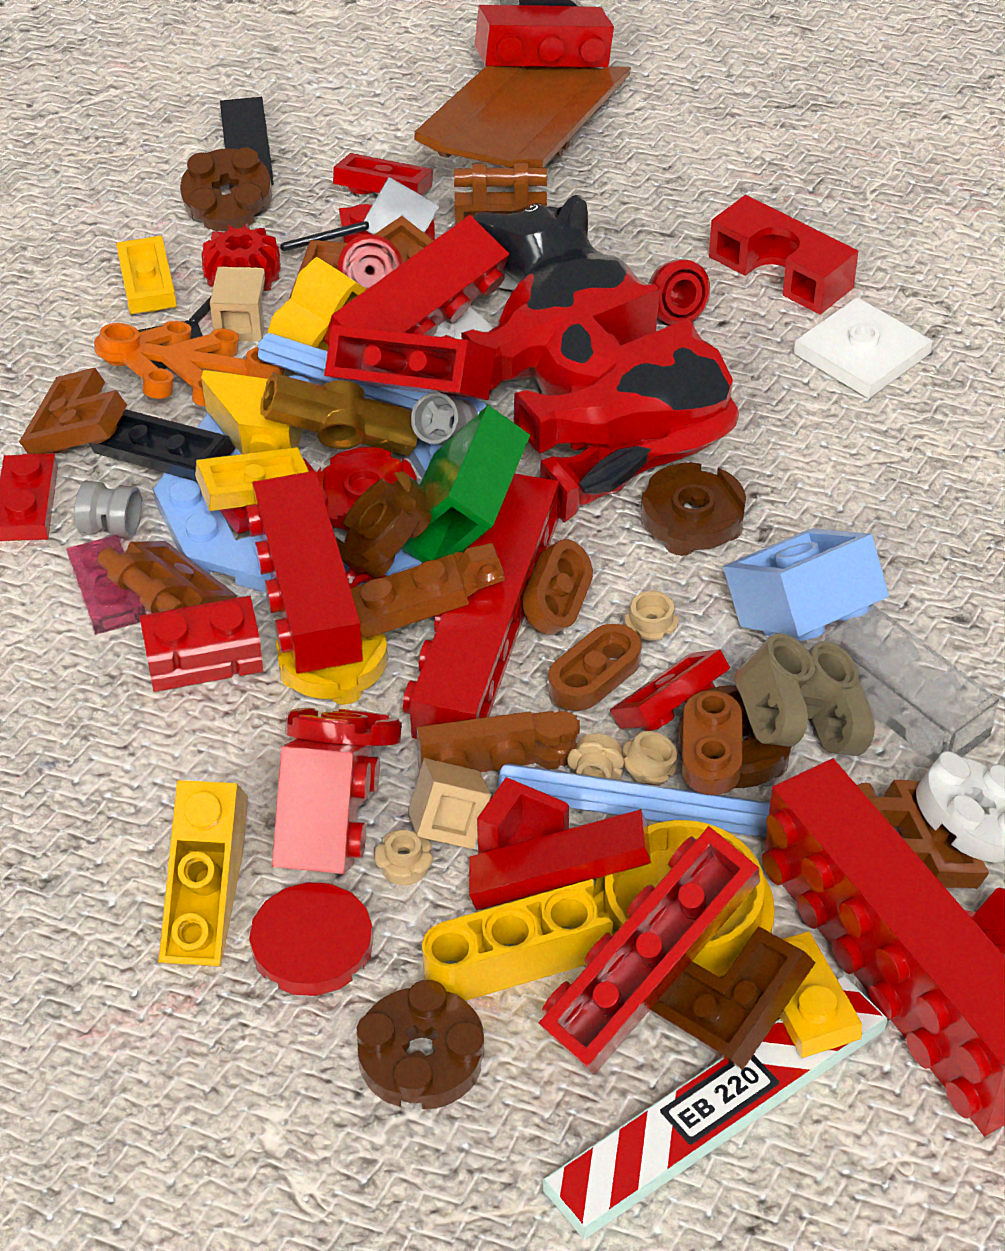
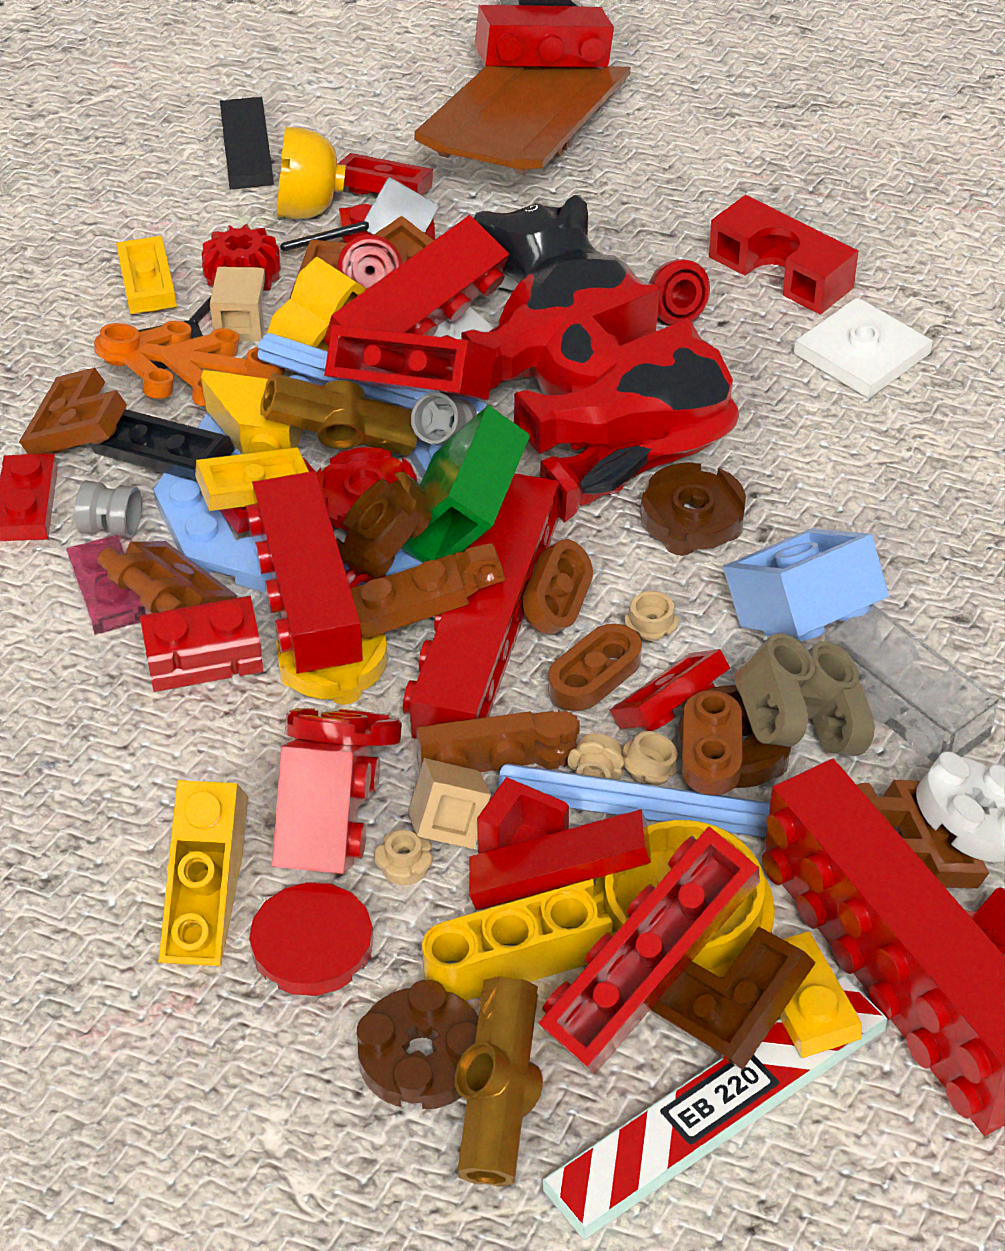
reddish brown plate [180,147,272,231] -> none
dark orange plate [454,163,547,225] -> none
none -> yellow cylinder [277,126,346,219]
none -> pearl gold piece [455,976,543,1187]

